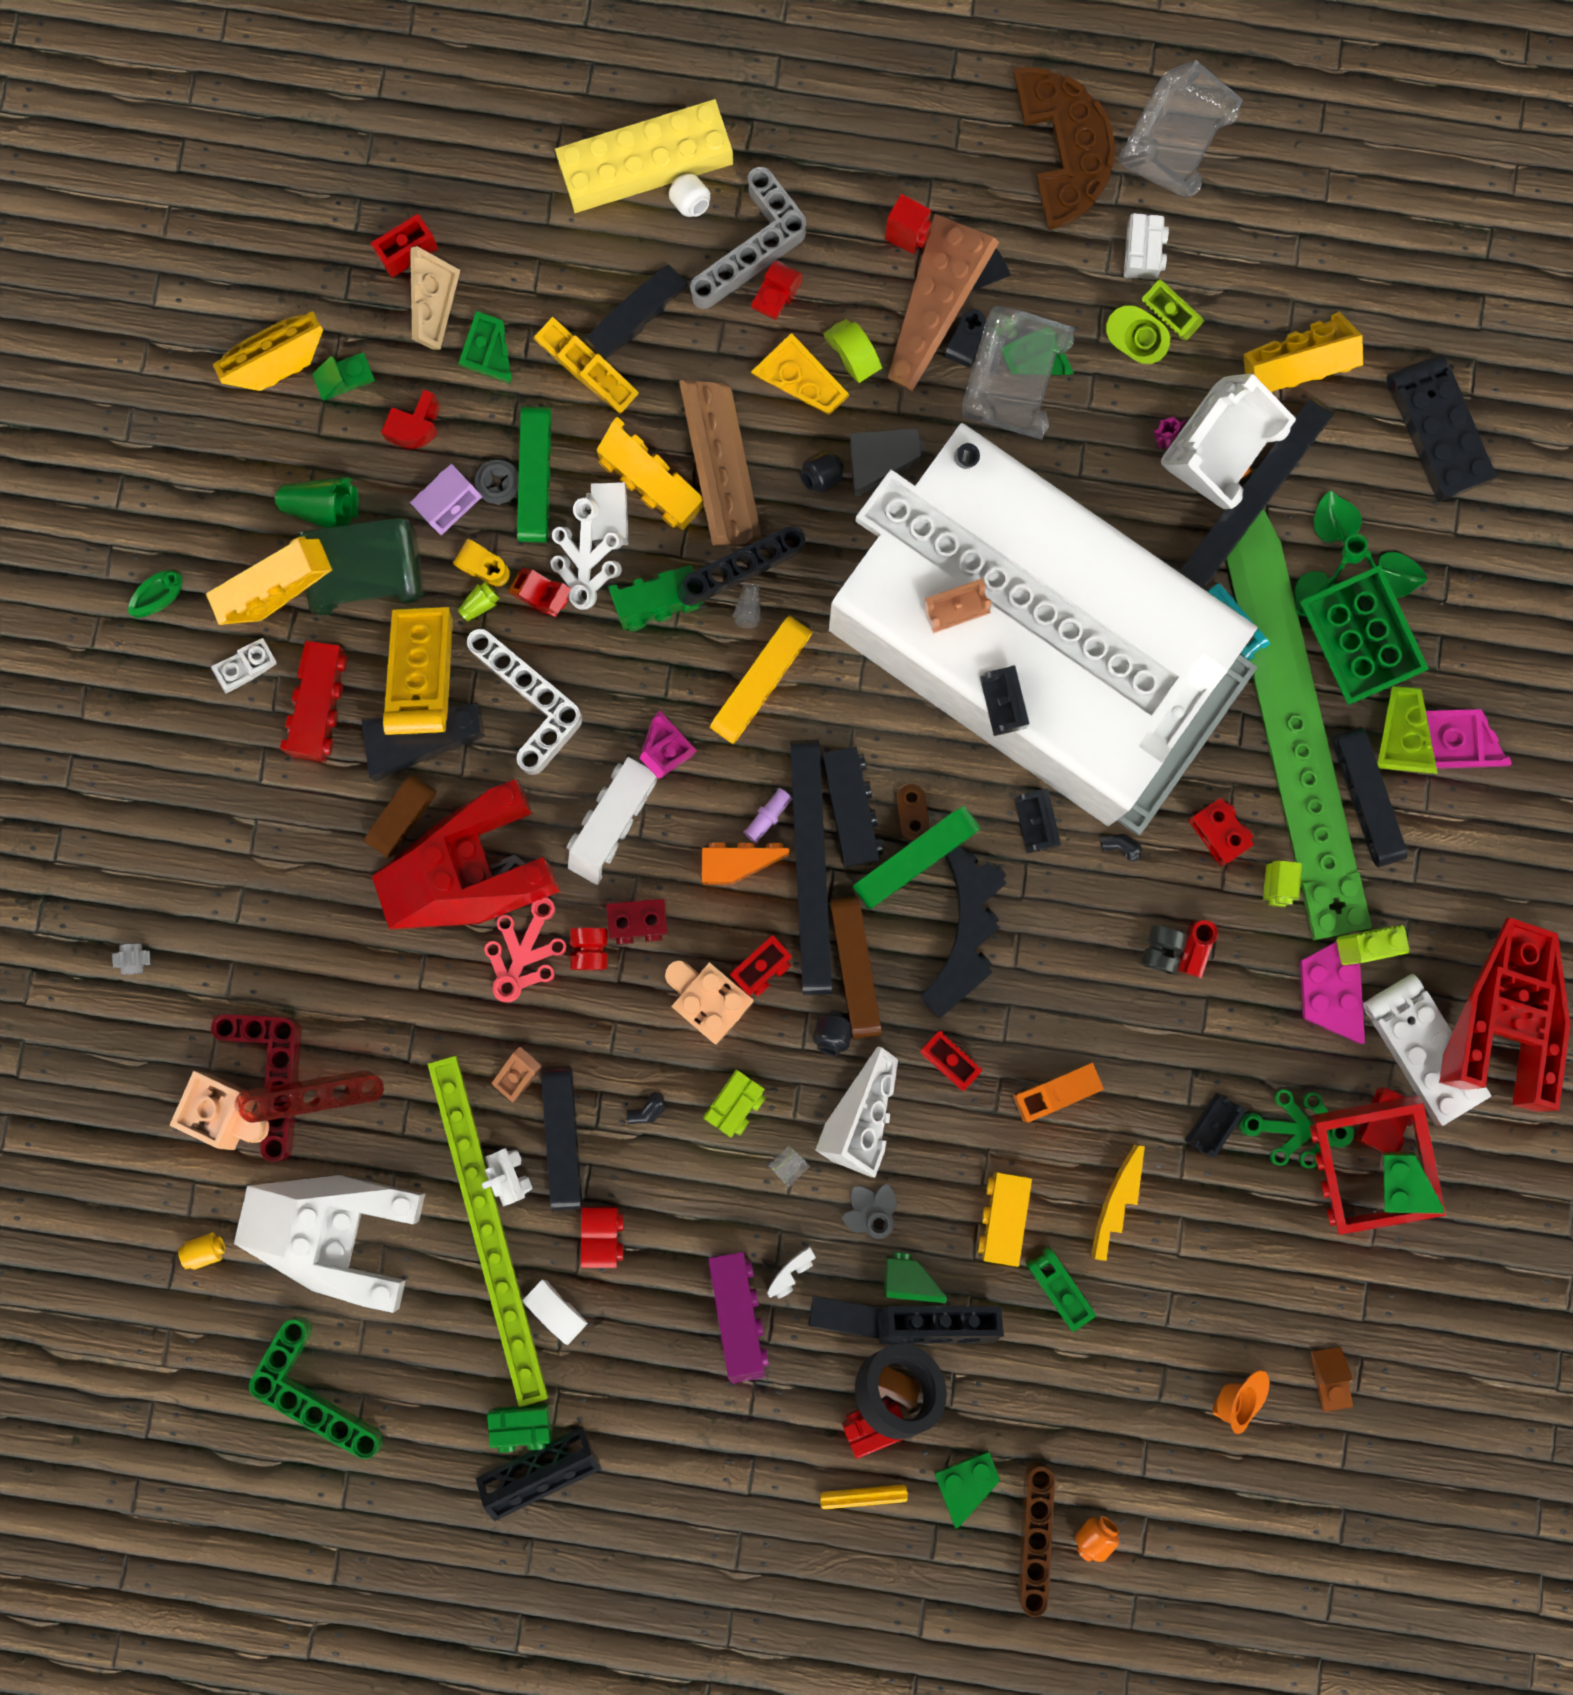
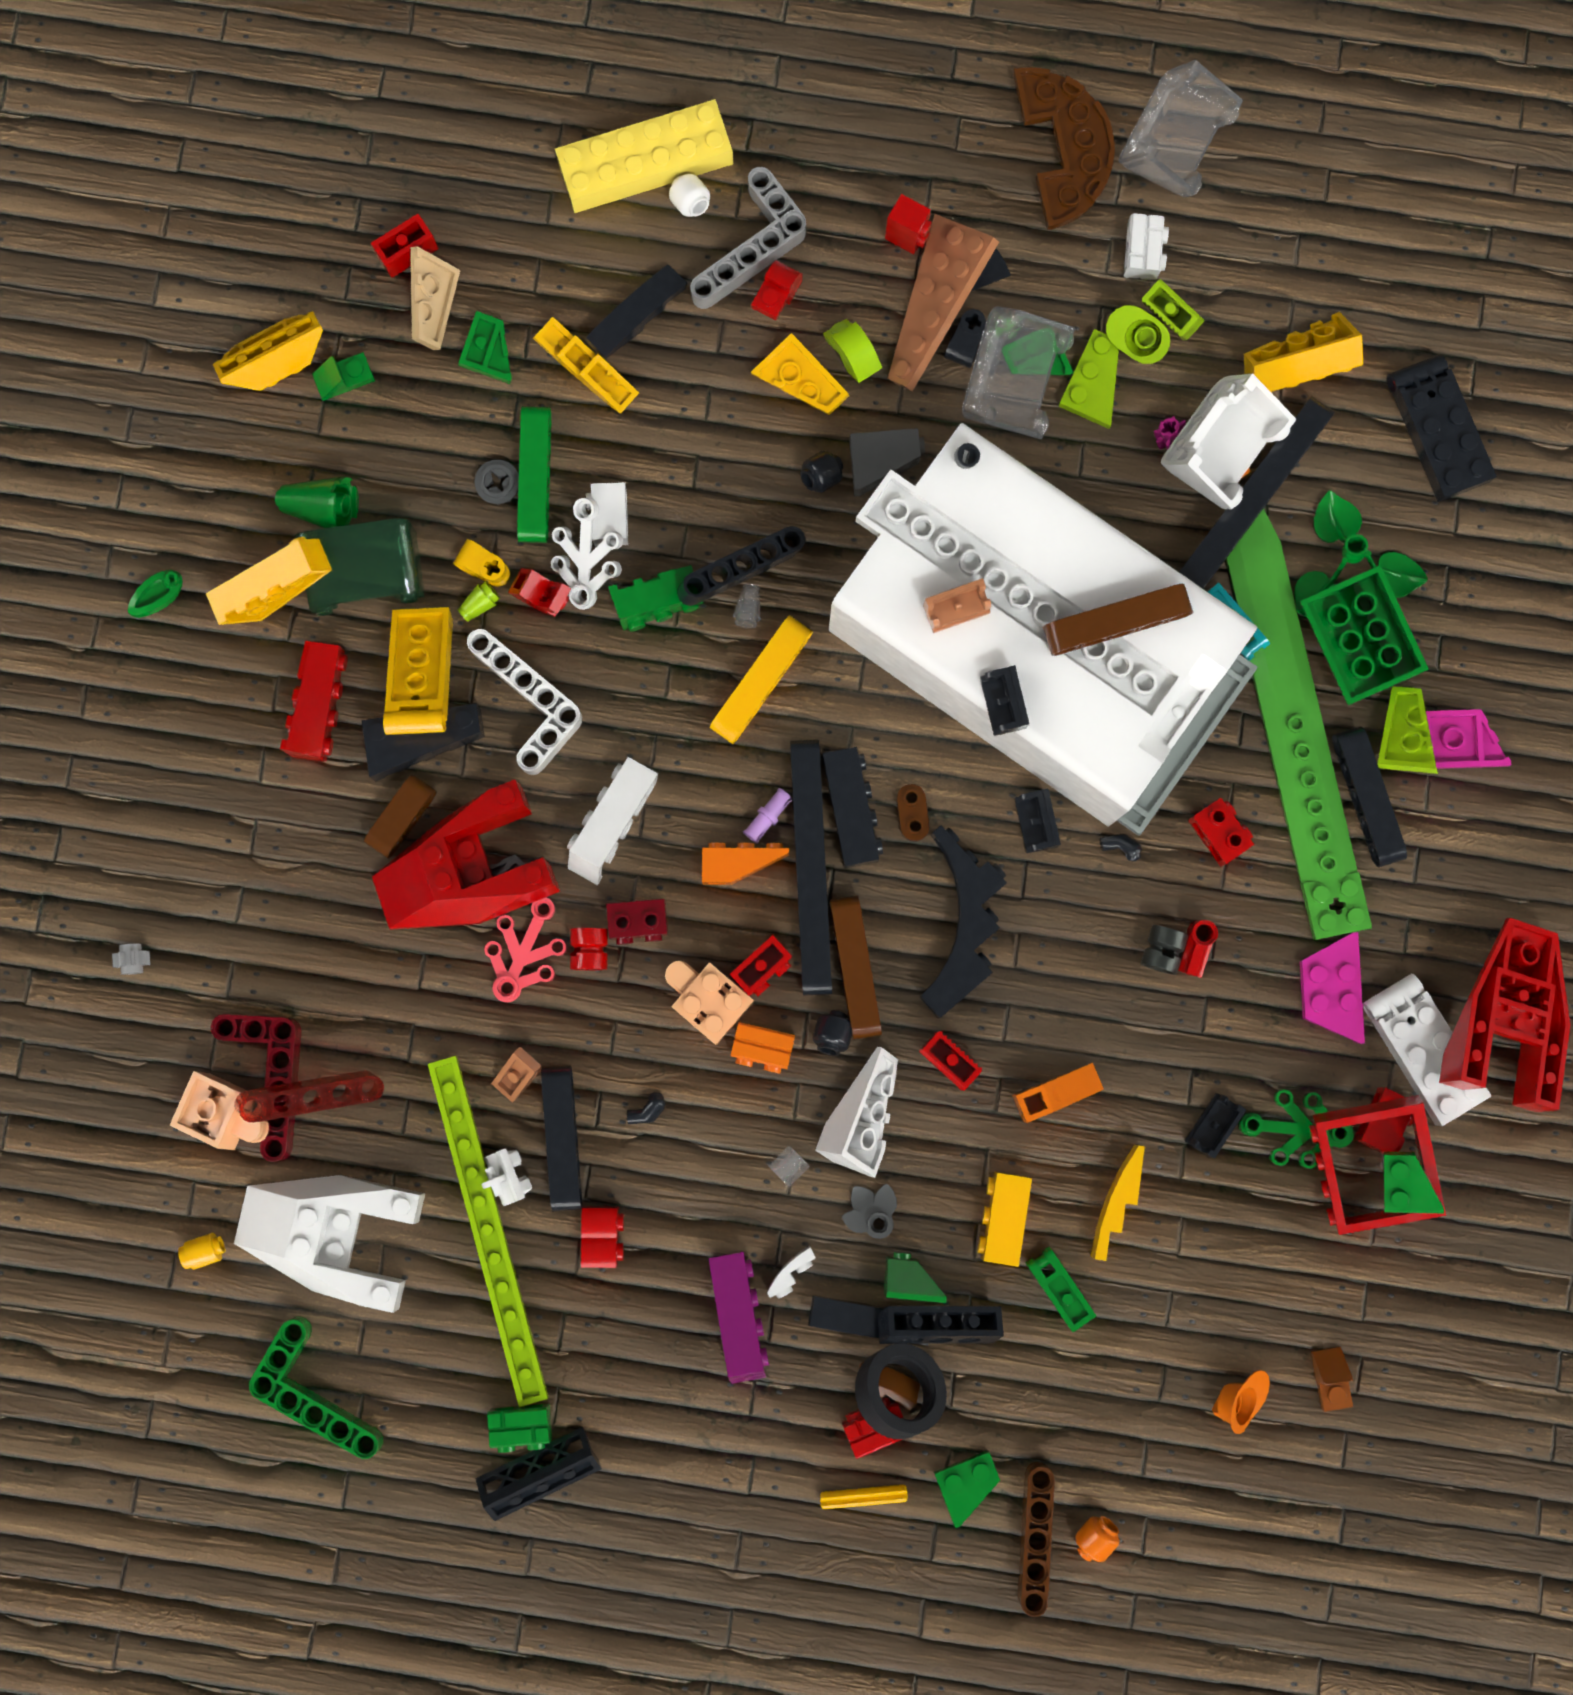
white slope [211,638,277,694] -> none
red brick [381,390,440,449] -> none
lavender brick [410,464,482,535] -> none
white slope [523,1280,588,1345] -> none
yellow wedge [597,417,704,531] -> none
dark pink wing [639,711,697,779] -> none
medium nougat plate [679,380,761,546] -> none
lime brick [703,1069,766,1138] -> none
green beam [852,805,982,910] -> none
lime brick [1263,861,1303,907] -> none
lime brick [1336,925,1410,965] -> none
none -> orange brick [731,1022,795,1074]
none -> reddish brown beam [1043,583,1194,656]
none -> lime wing [1059,329,1119,429]

